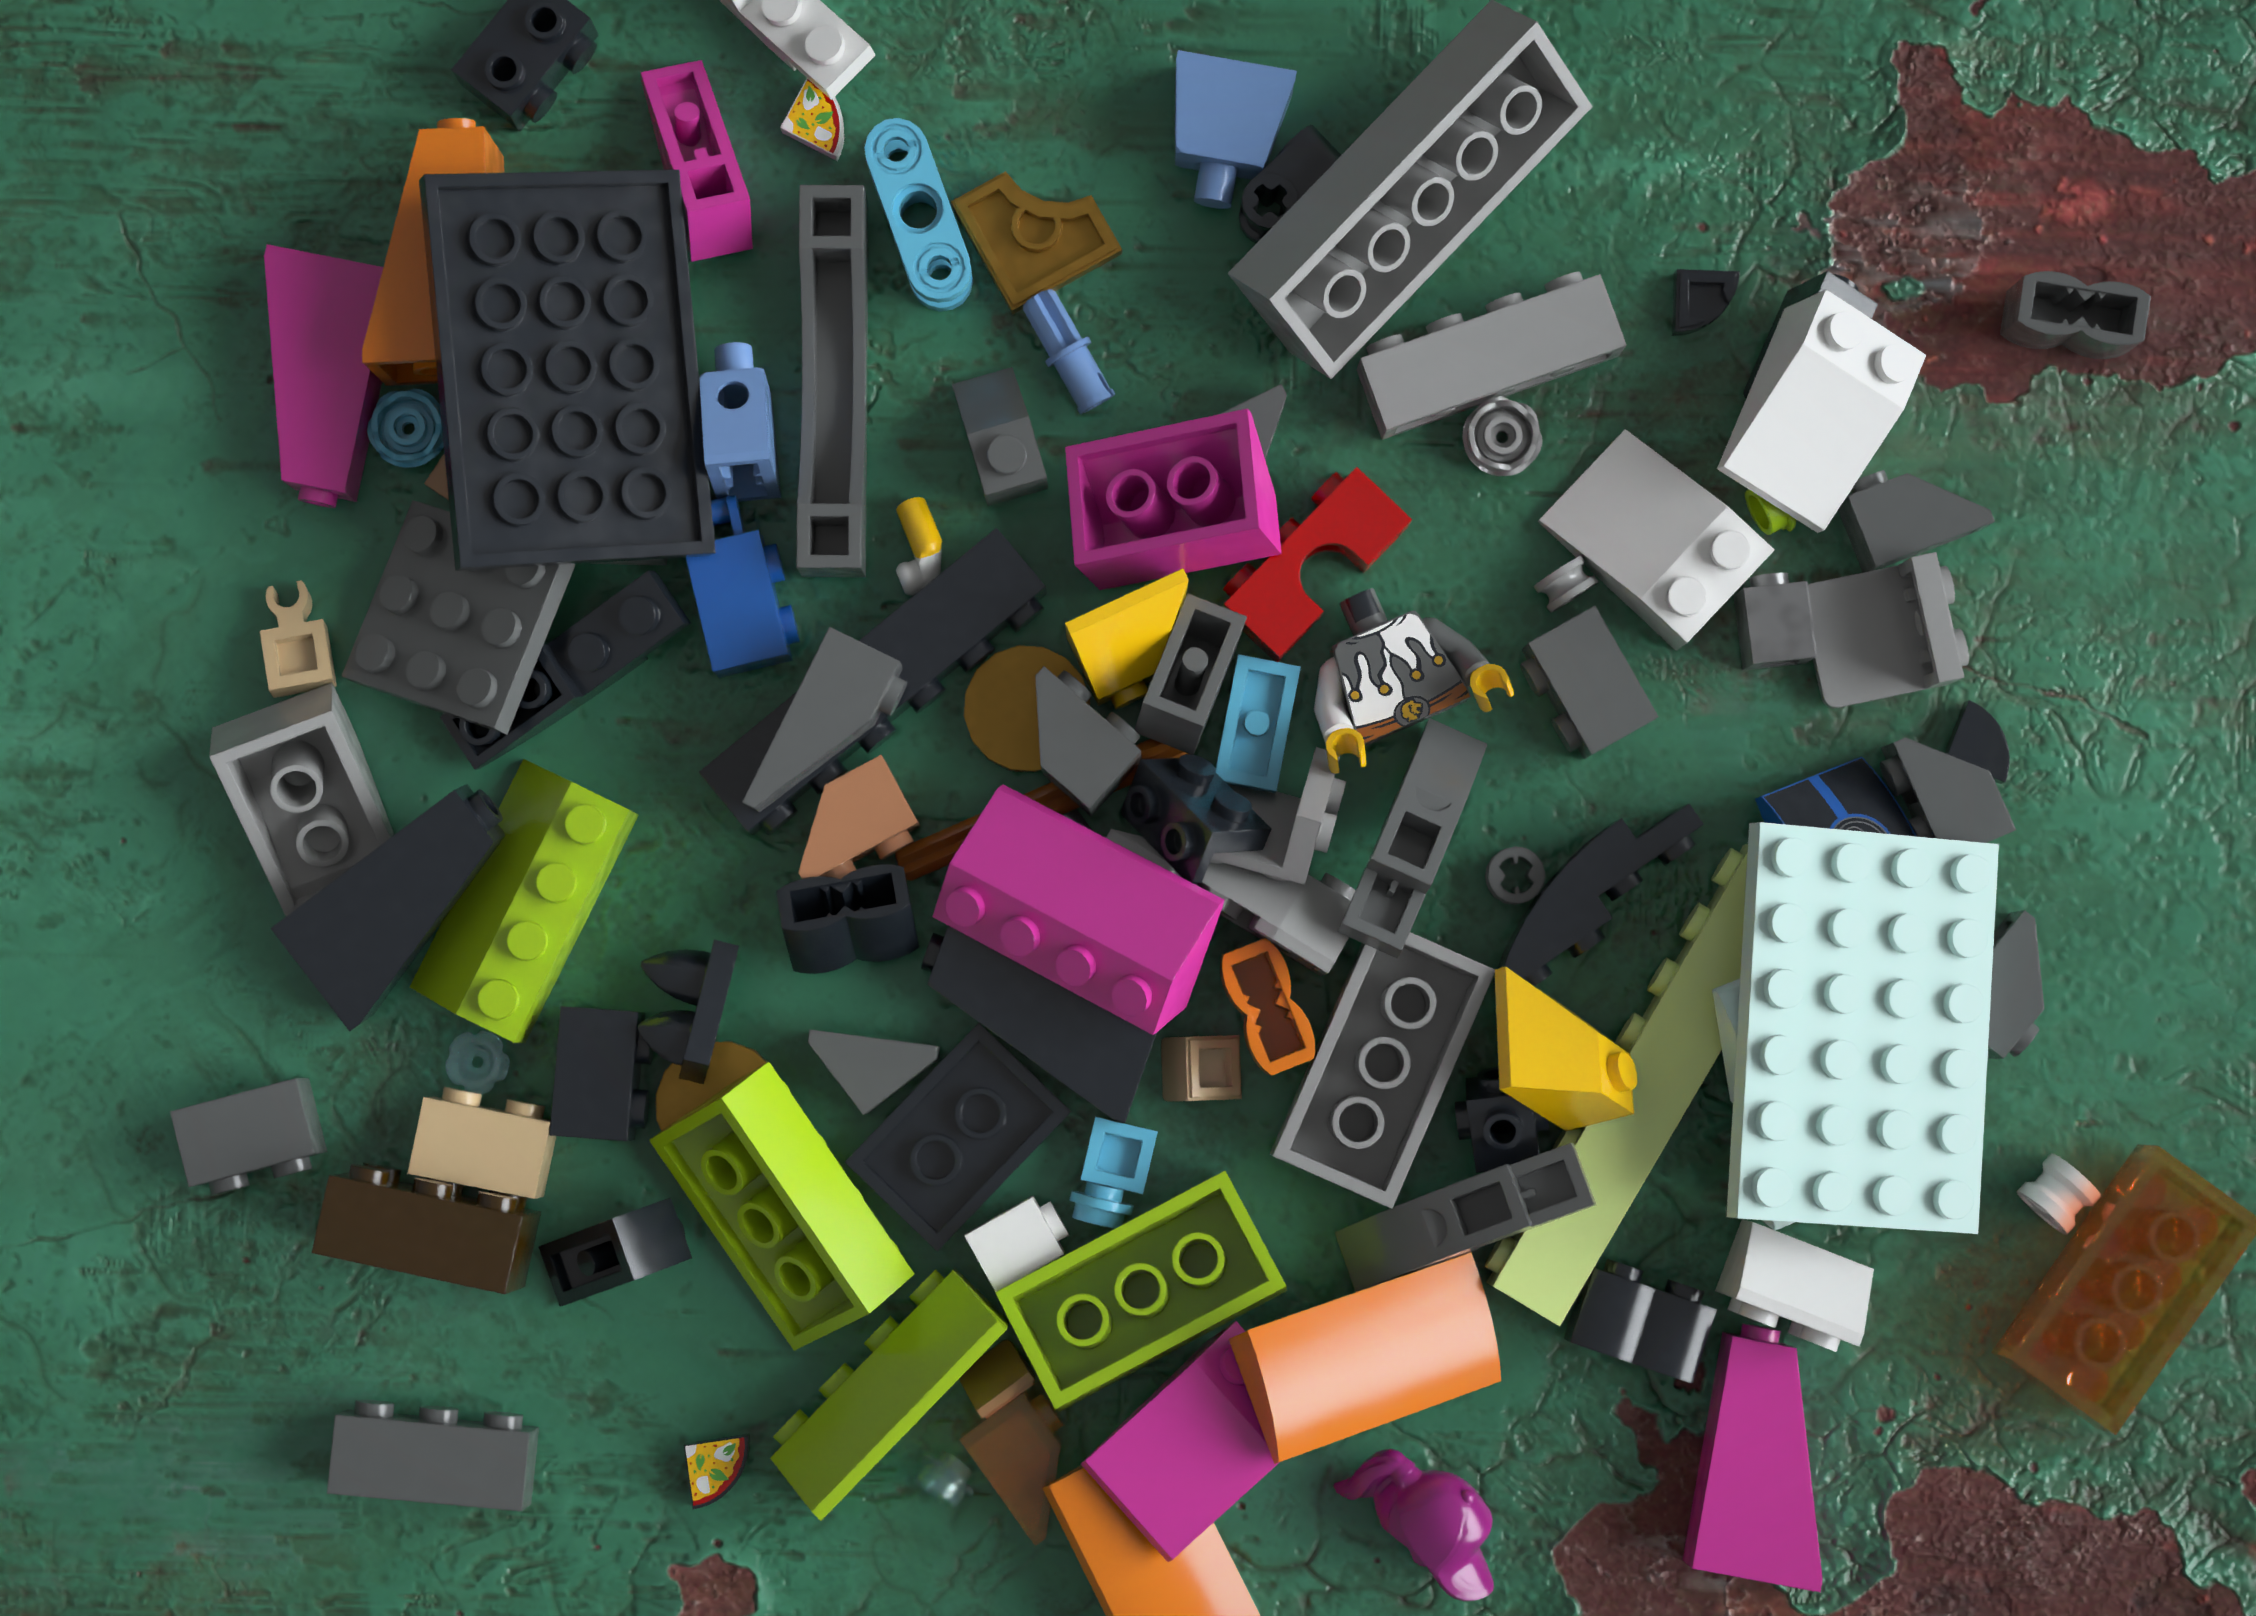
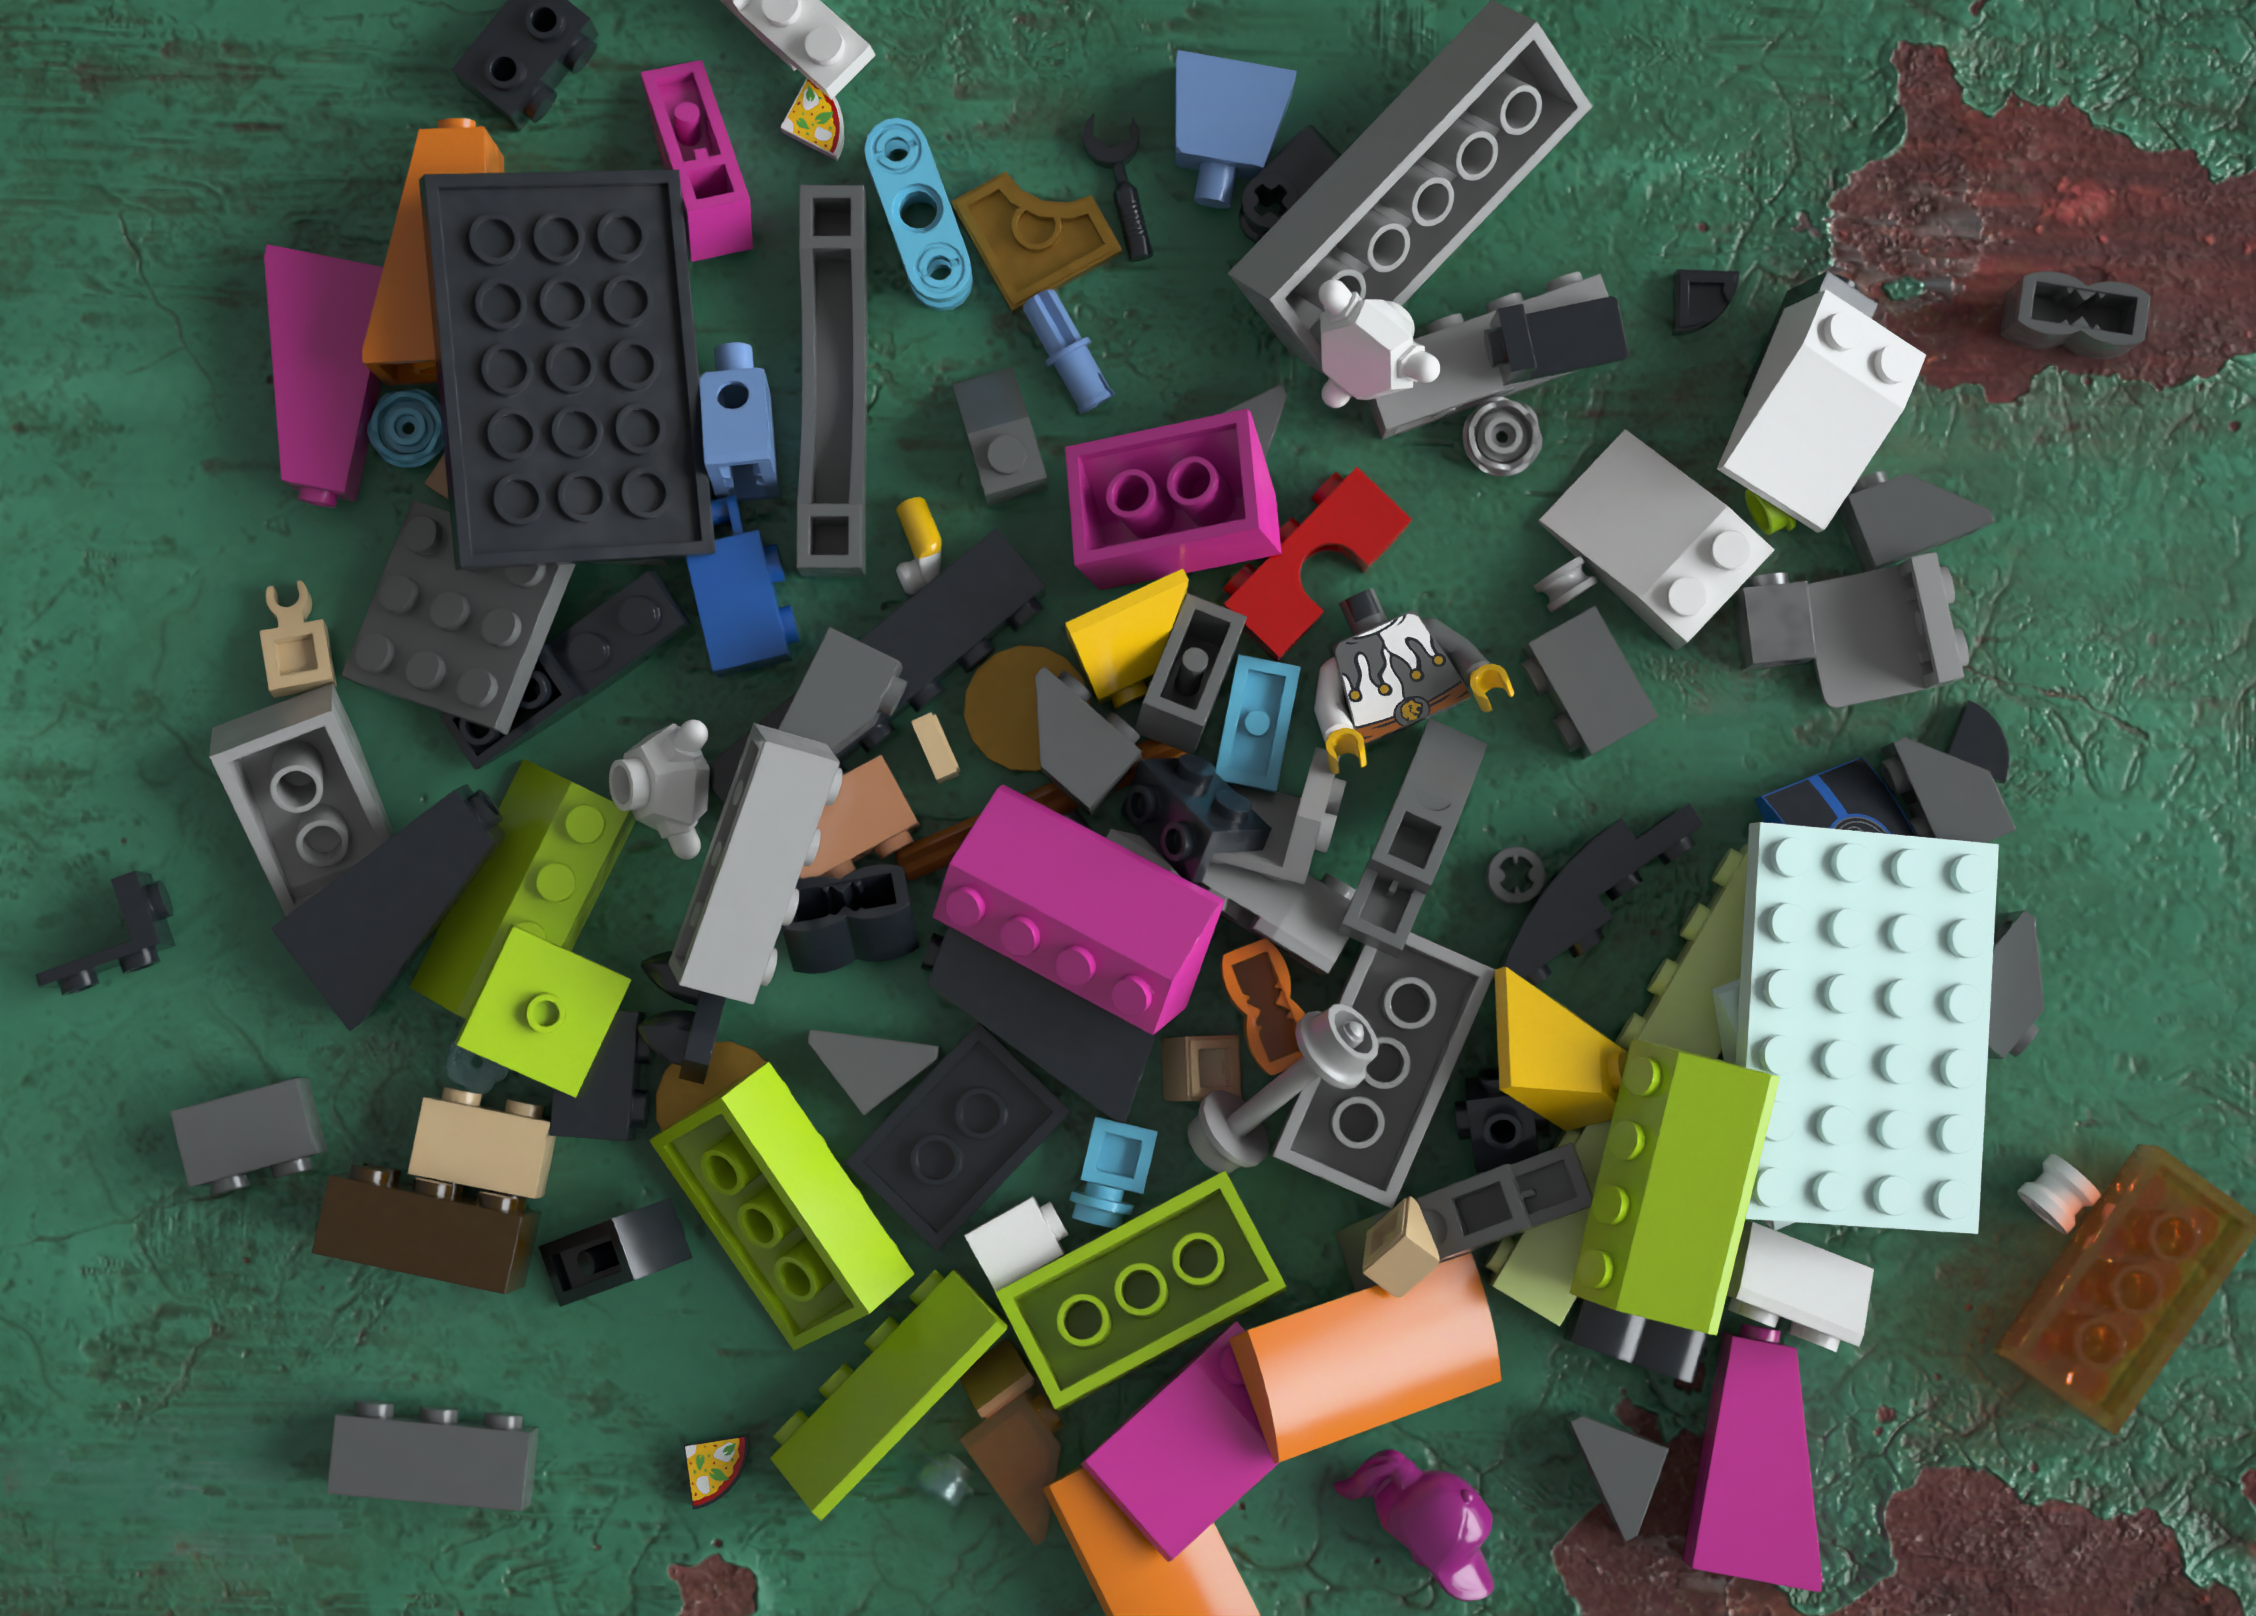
none -> black bracket [35,871,176,996]
none -> lime plate [455,924,632,1098]
none -> white rock [609,720,710,860]
none -> light grey brick [668,723,842,1004]
none -> tan tile [911,712,961,784]
none -> black piece [1083,113,1154,262]
none -> light grey piece [1187,1004,1379,1173]
none -> white rock [1319,279,1440,408]
none -> tan slope [1362,1196,1440,1298]
none -> black bracket [1484,296,1629,386]
none -> dark grey slope [1563,1411,1669,1542]
none -> lime slope [1569,1038,1780,1335]

